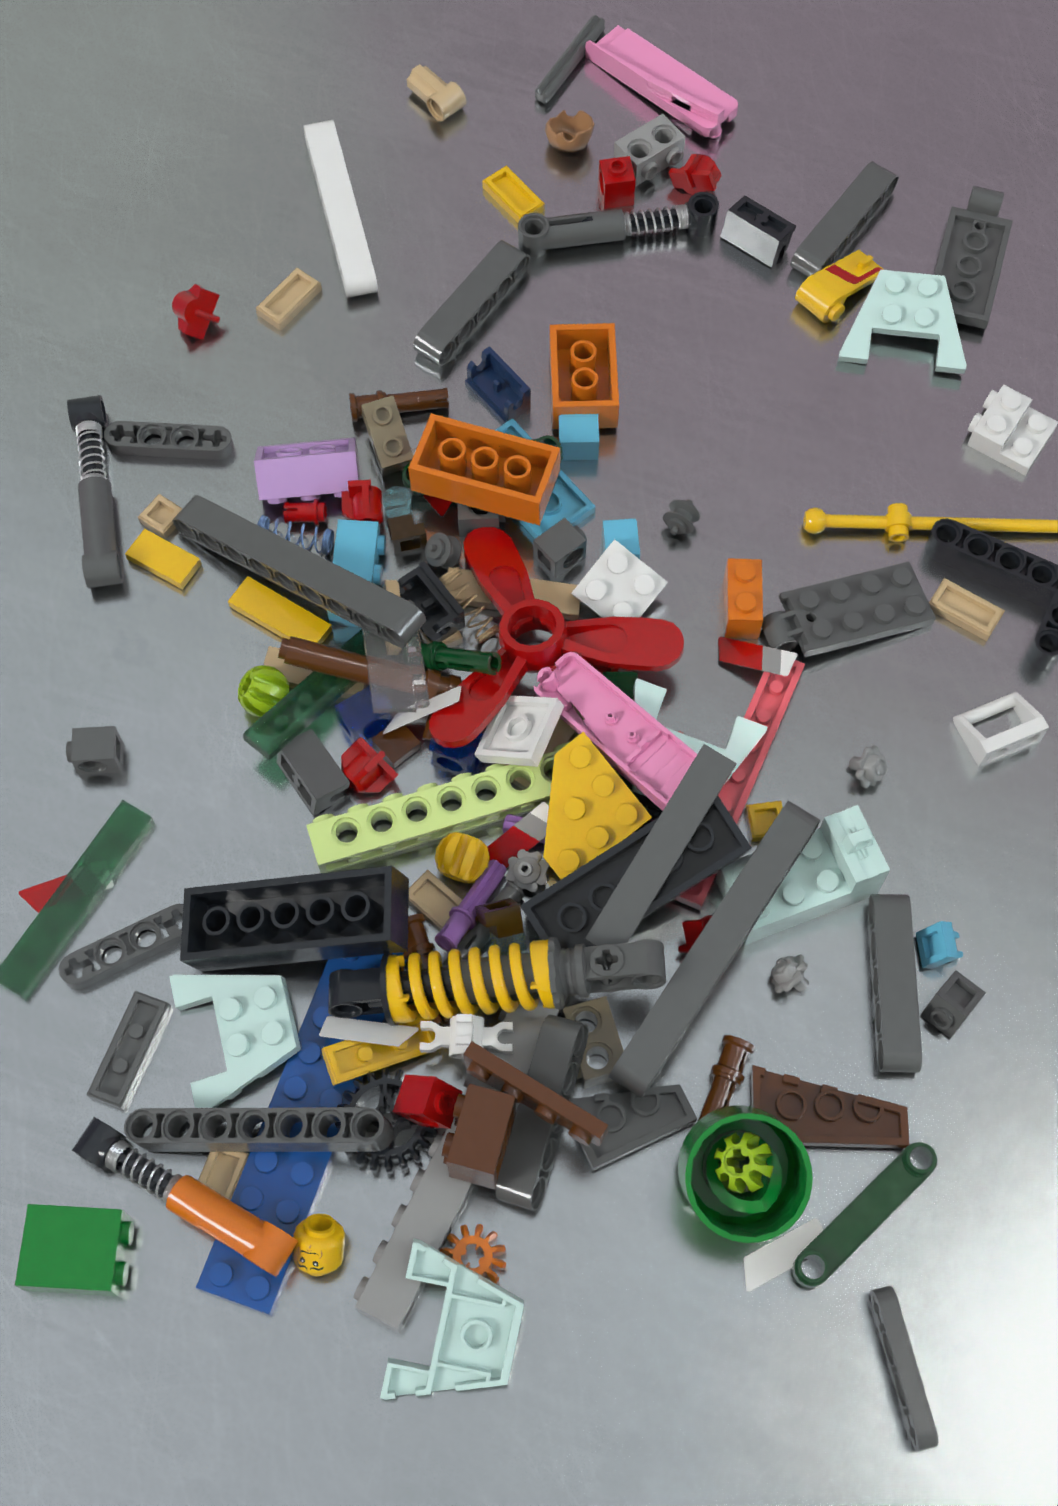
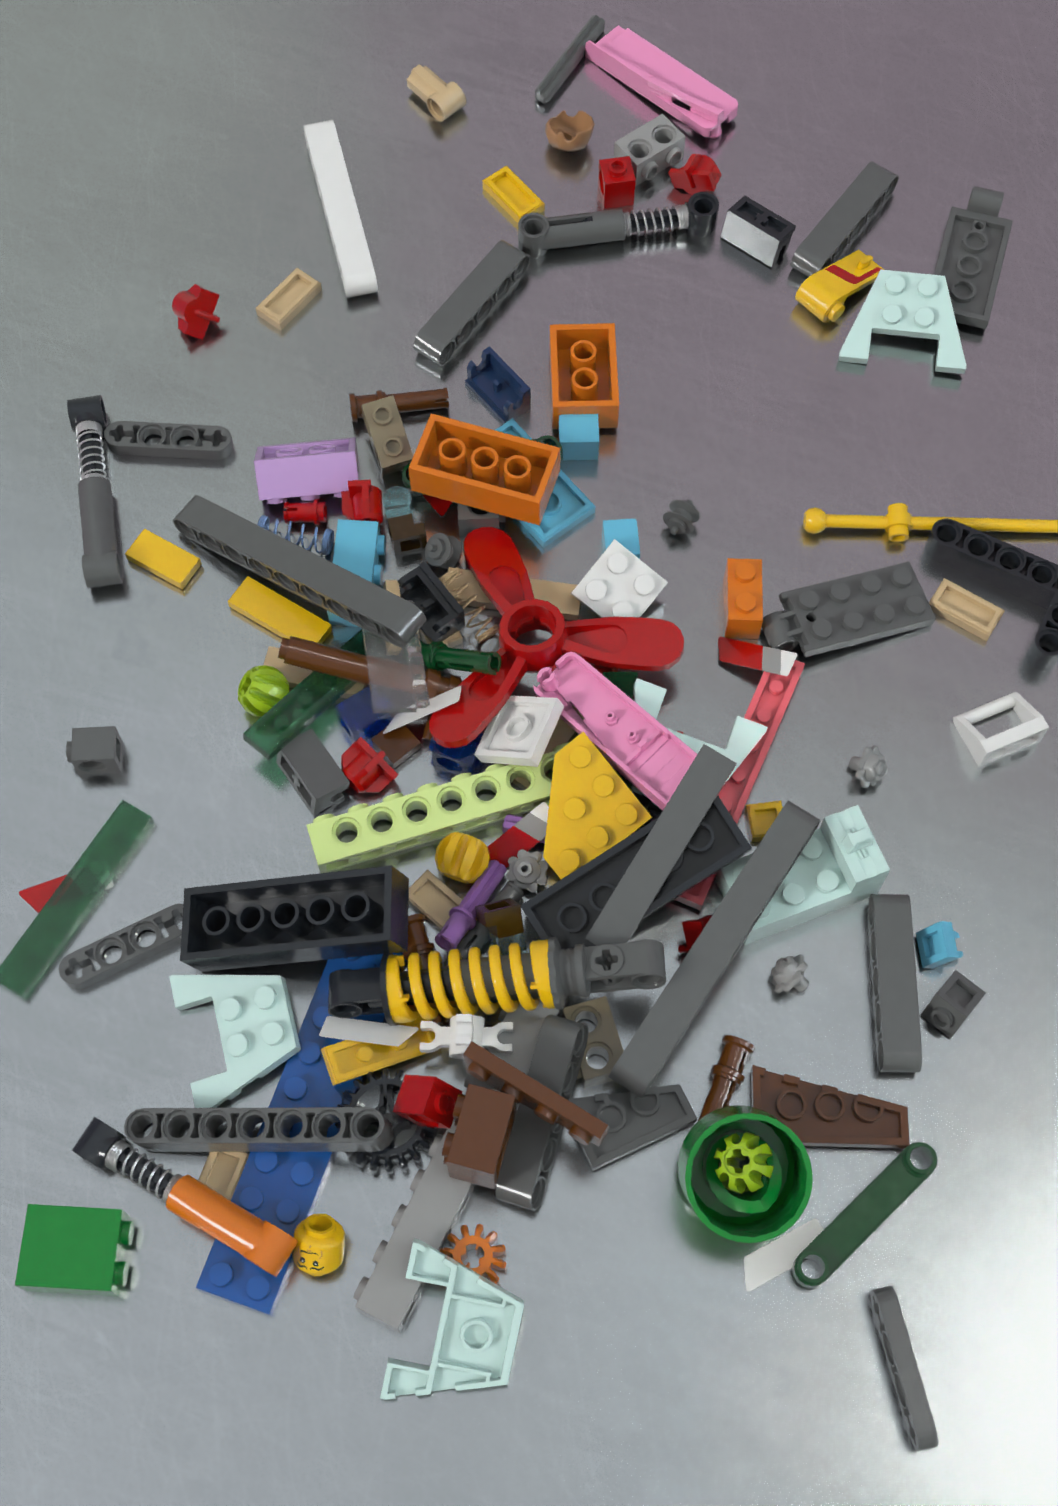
dark grey tile [86,991,171,1111] -> none
tan tile [138,494,182,540] -> none
dark grey brick [533,518,587,579] -> none
white plate [967,384,1058,476] -> none

